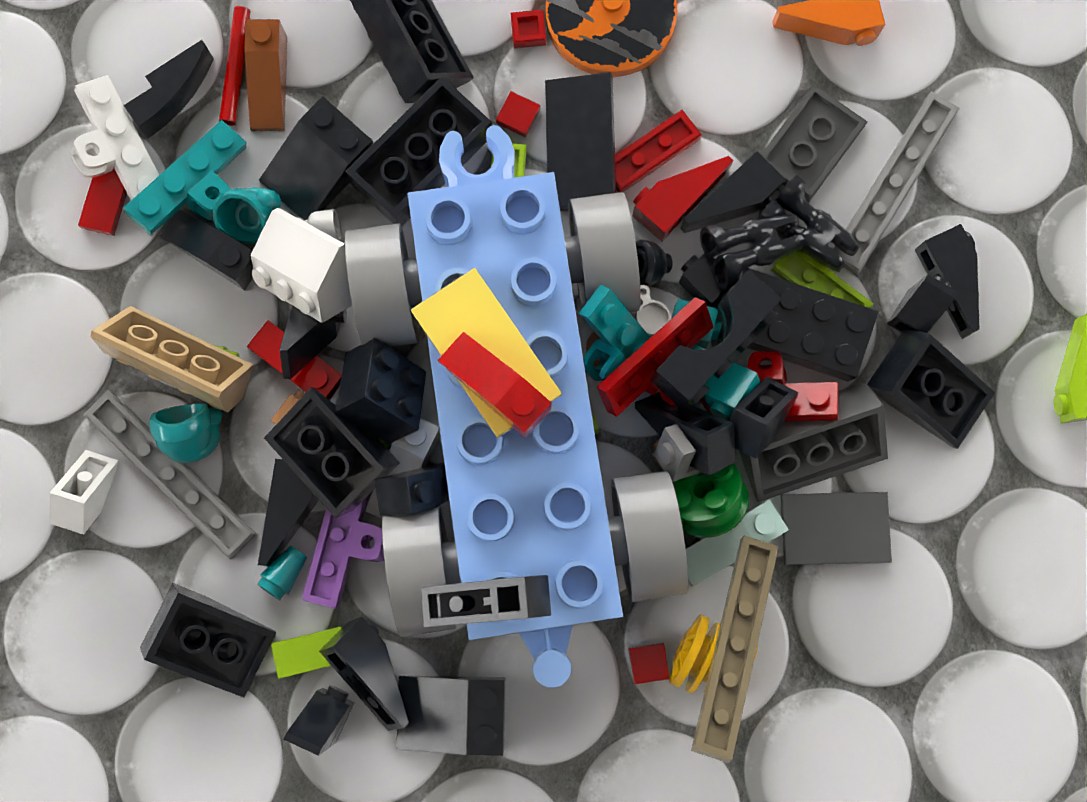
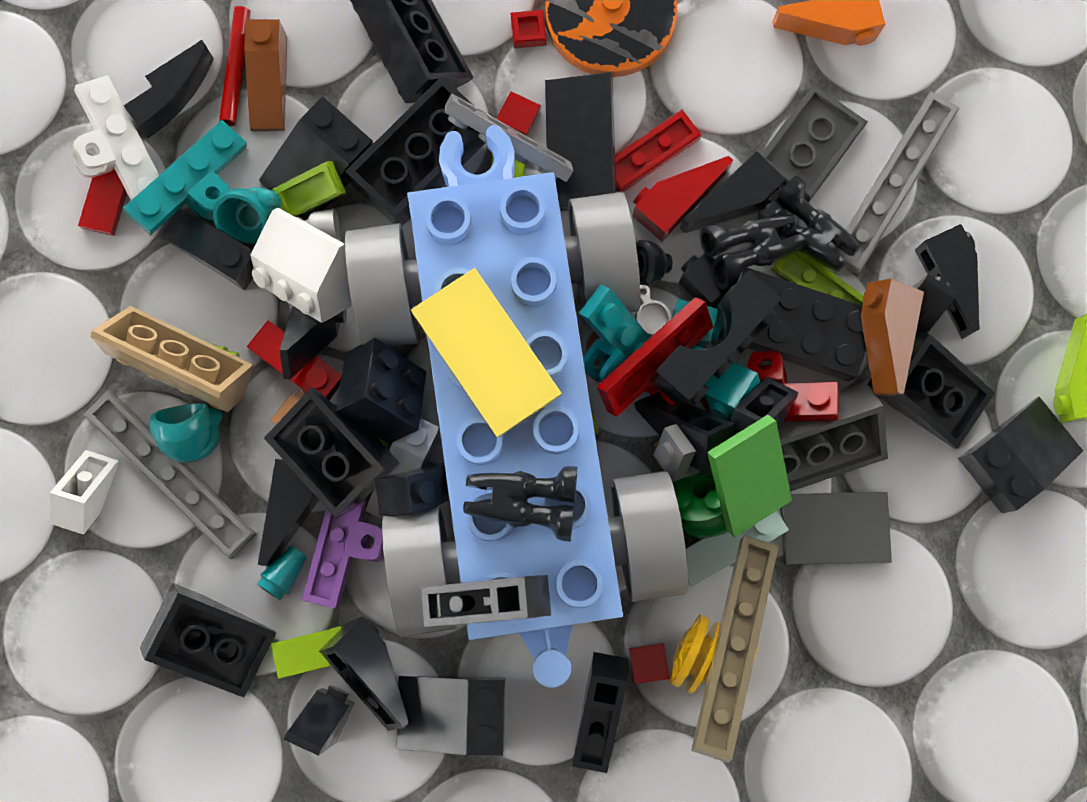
red slope [437,332,552,438] -> none
none -> lime tile [272,161,346,217]
none -> light grey plate [445,93,574,182]
none -> black piece [463,466,578,542]
none -> black slope [572,652,629,773]
none -> bright green tile [707,415,792,538]
none -> dark orange slope [861,278,924,396]
none -> black slope [958,396,1083,513]

